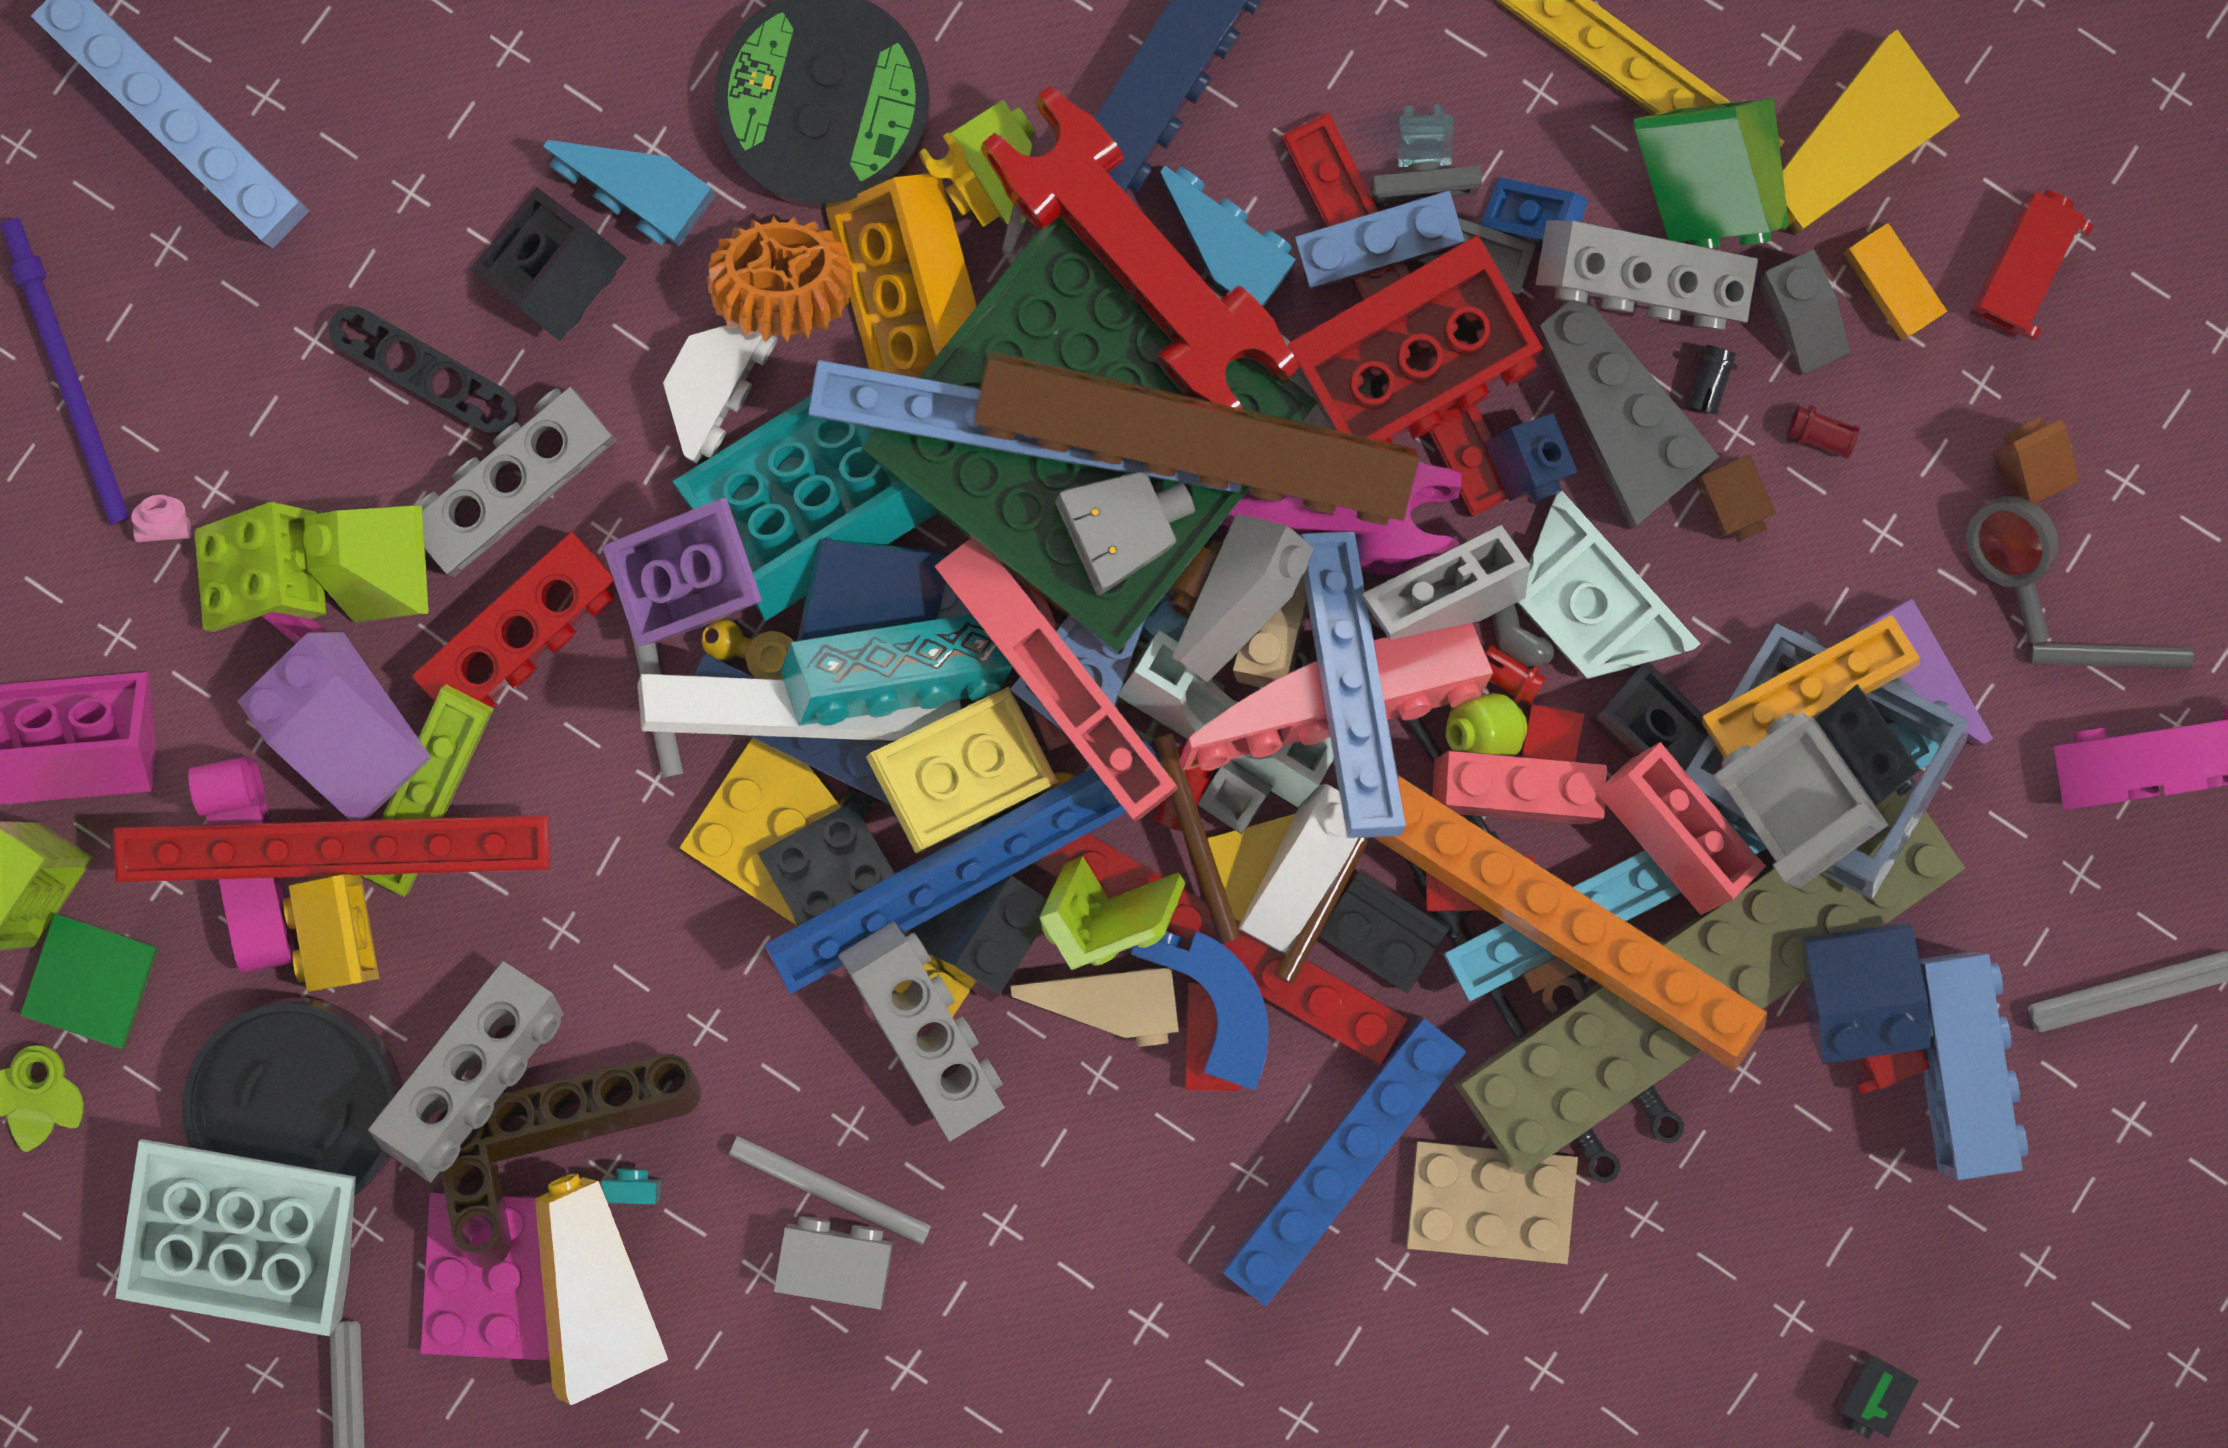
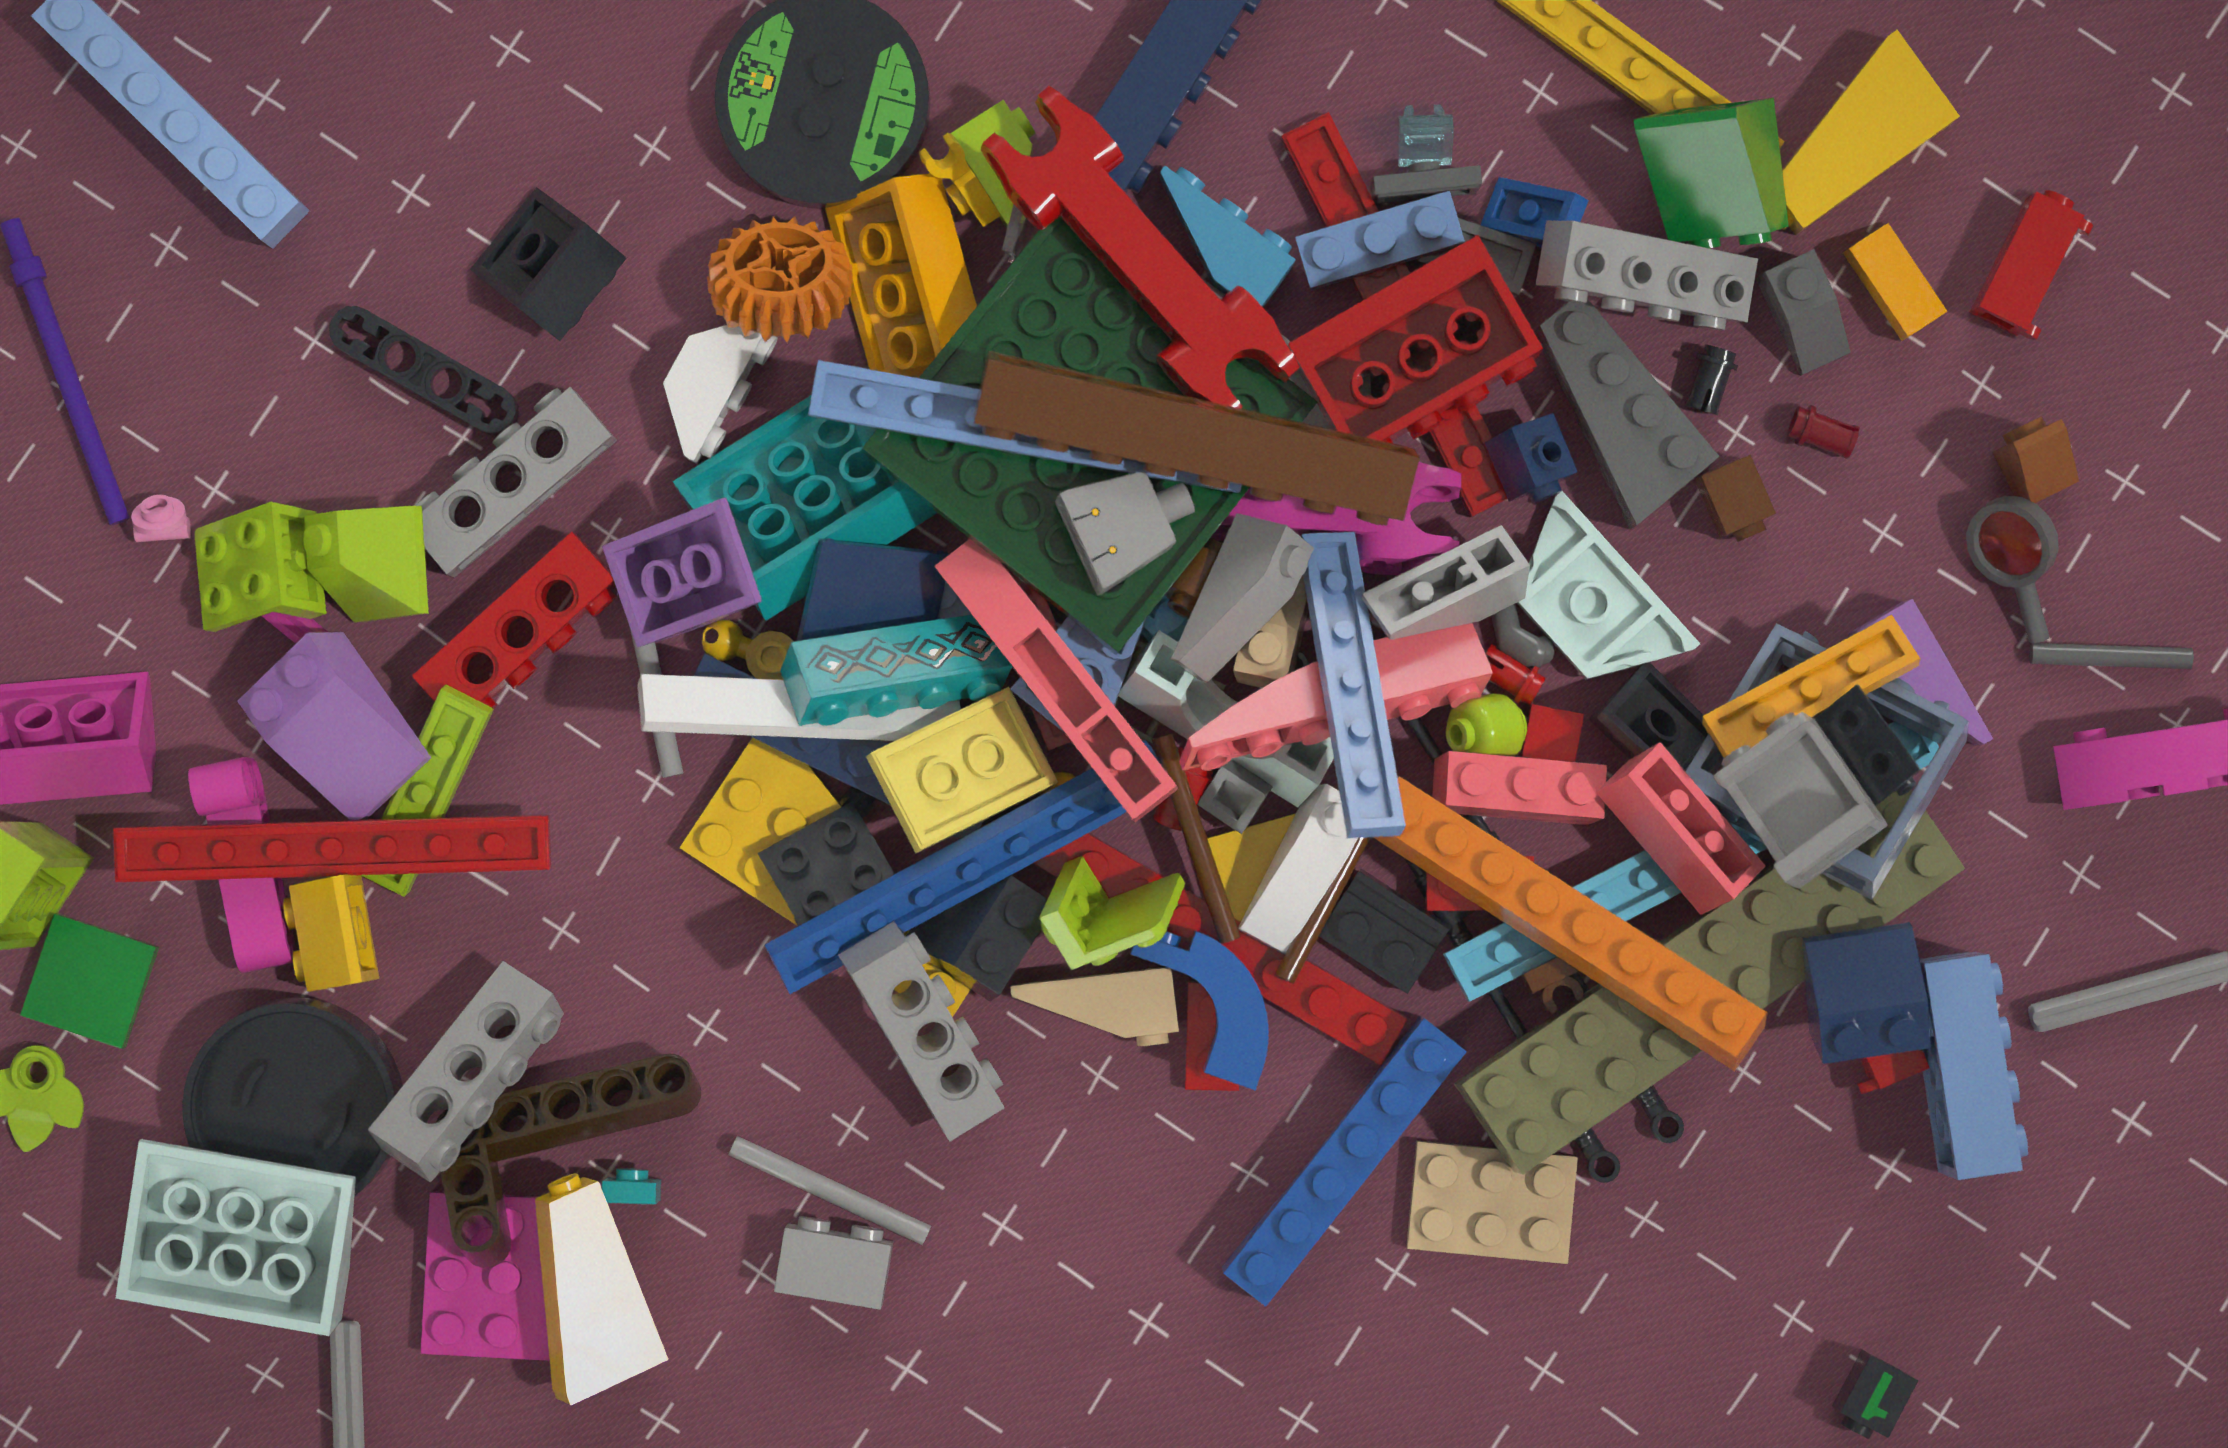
dark azure slope [543,140,716,247] -> none

